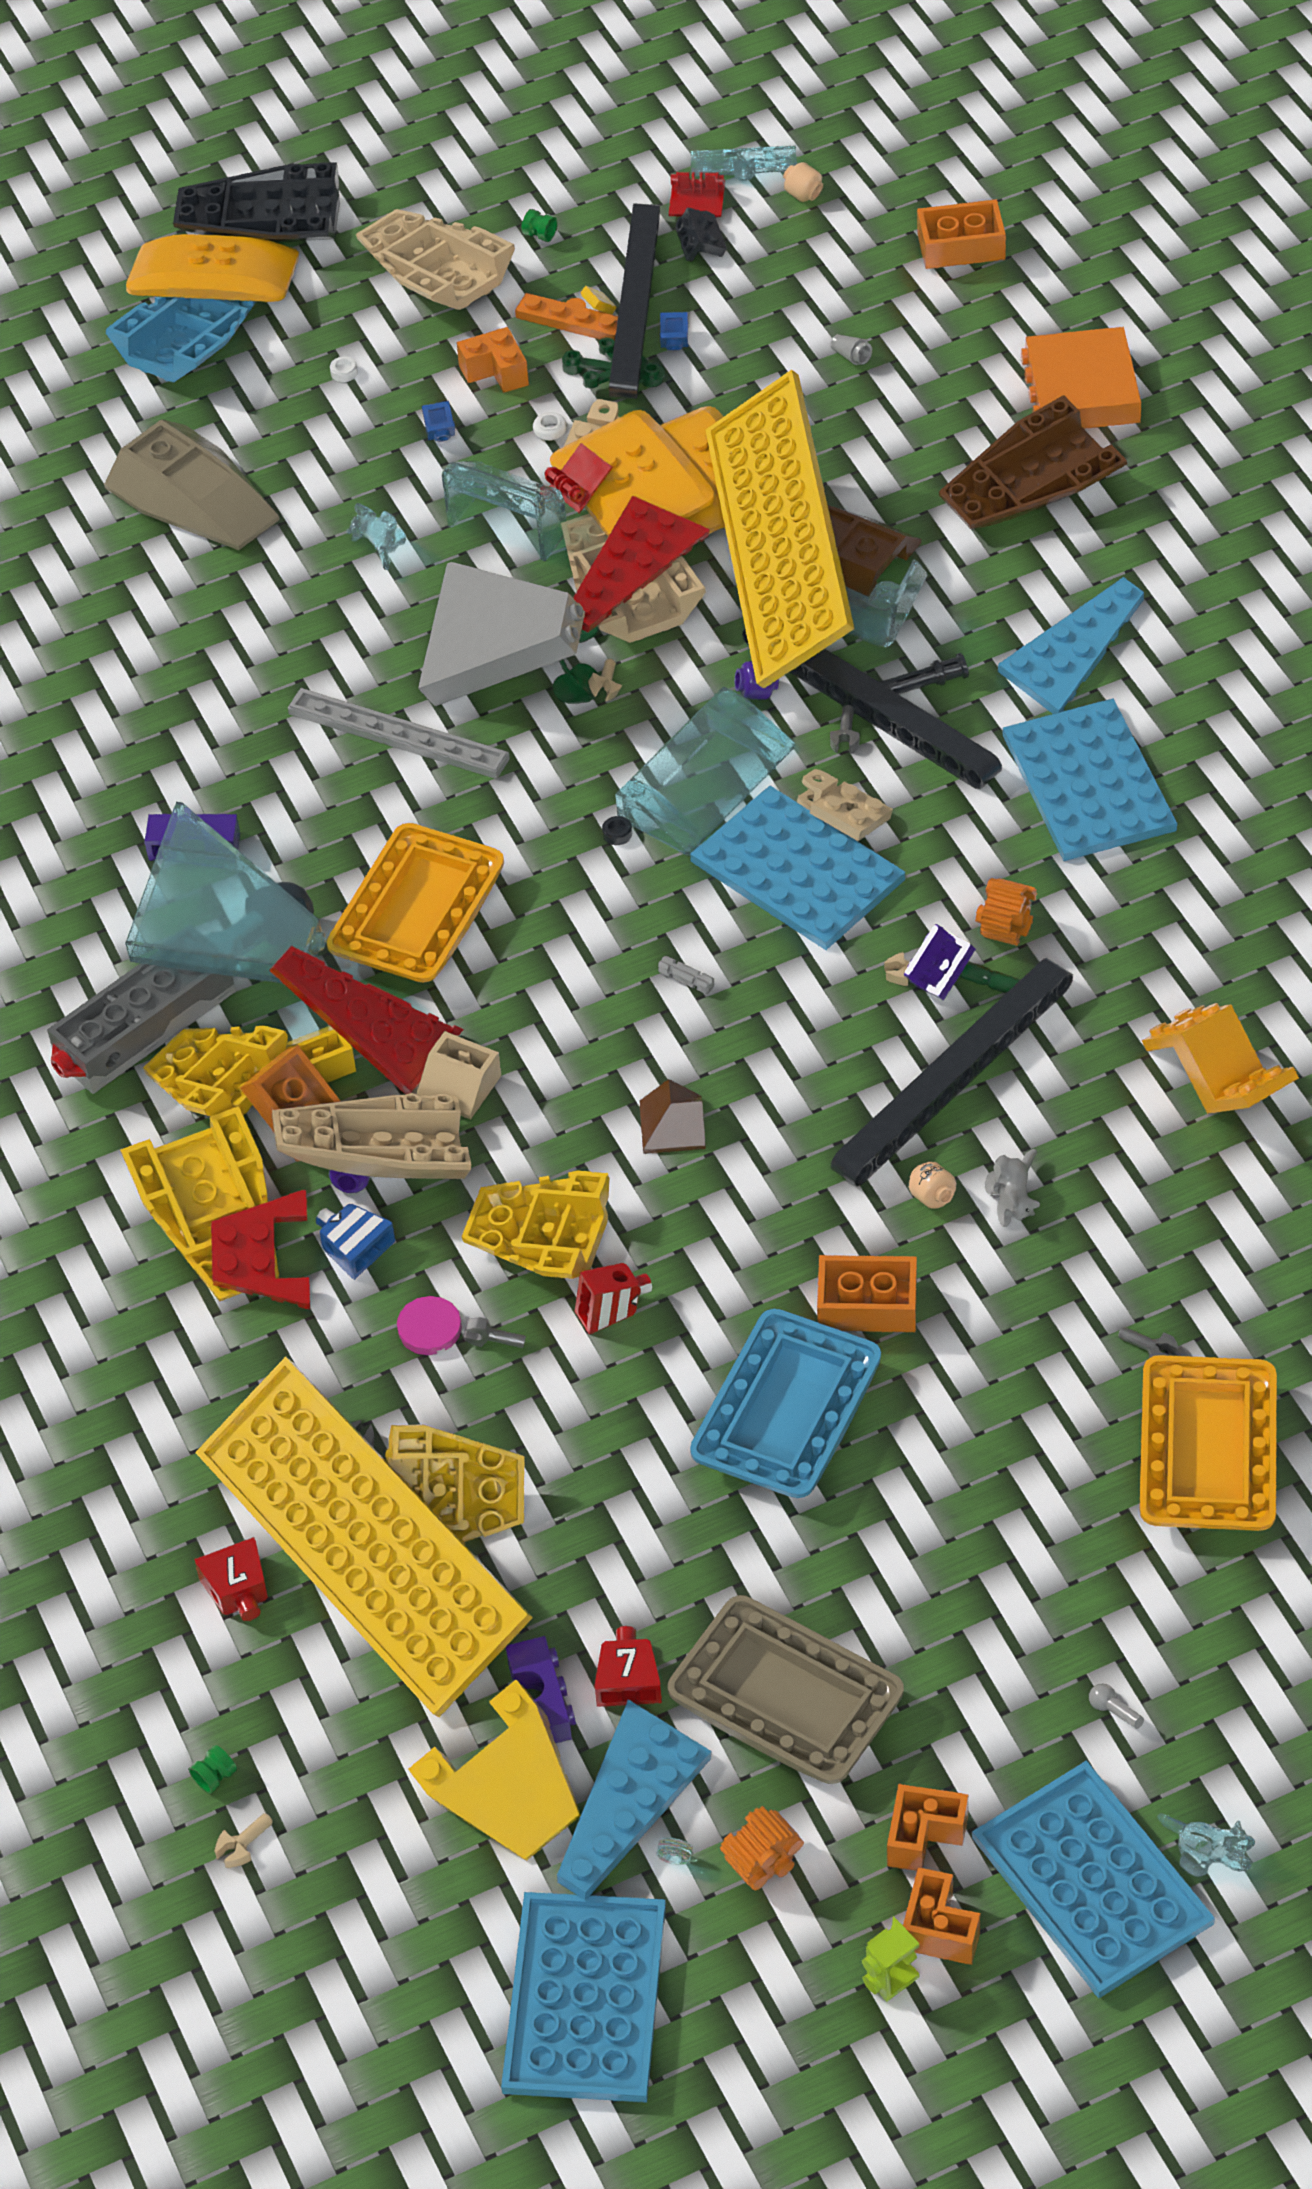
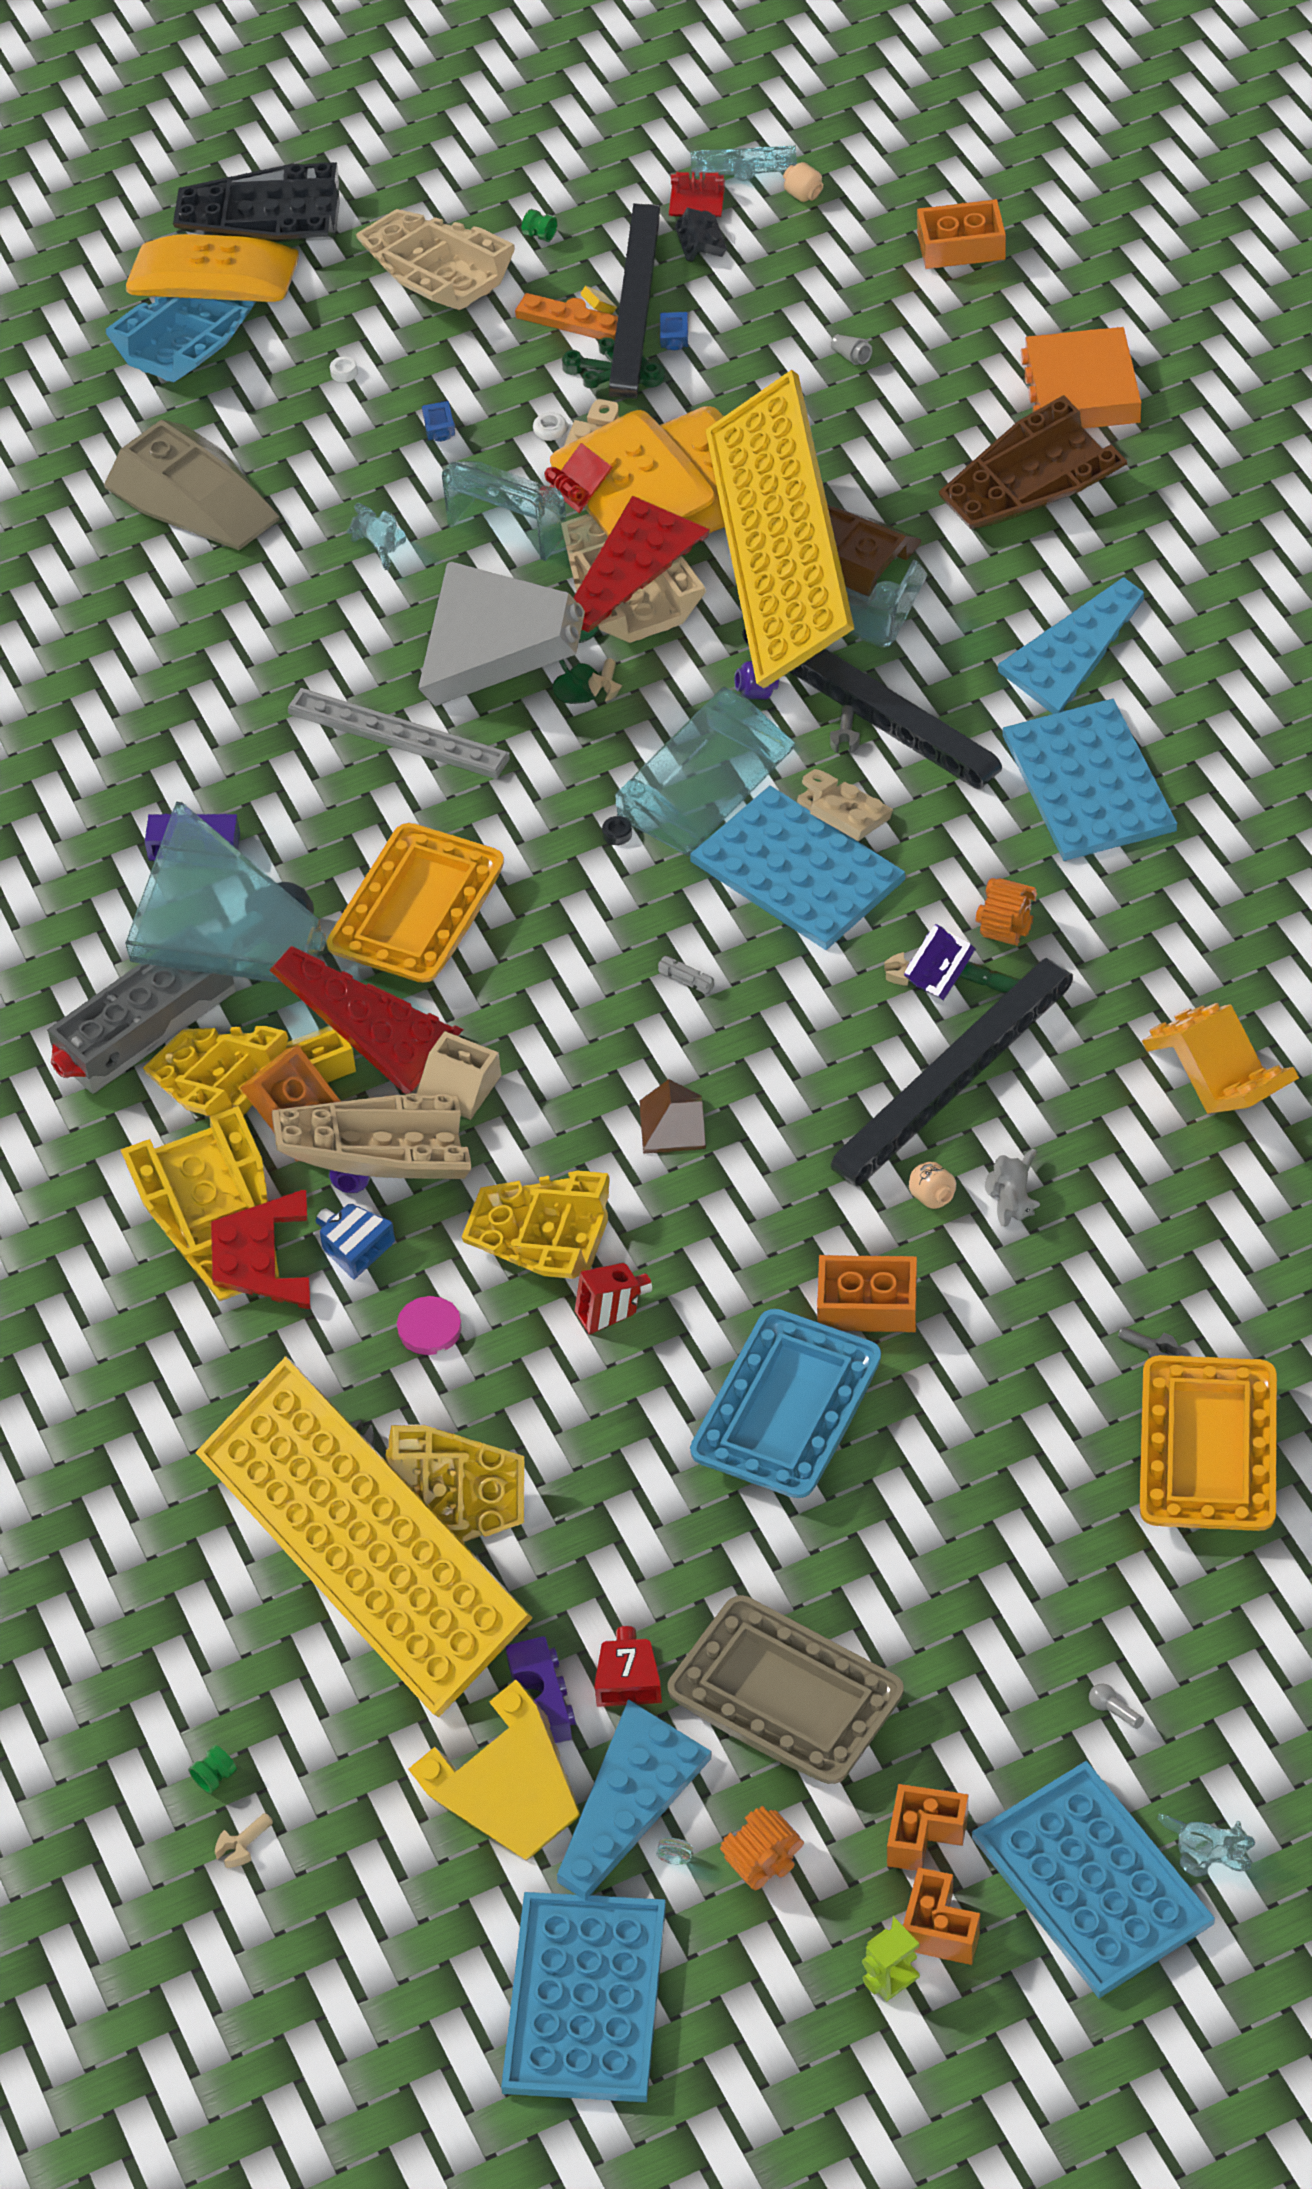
red torso [194,1537,268,1621] -> none
orange brick [456,327,529,393] -> none
flat silver bar [464,1317,526,1348] -> none
black pin [879,653,969,694] -> none

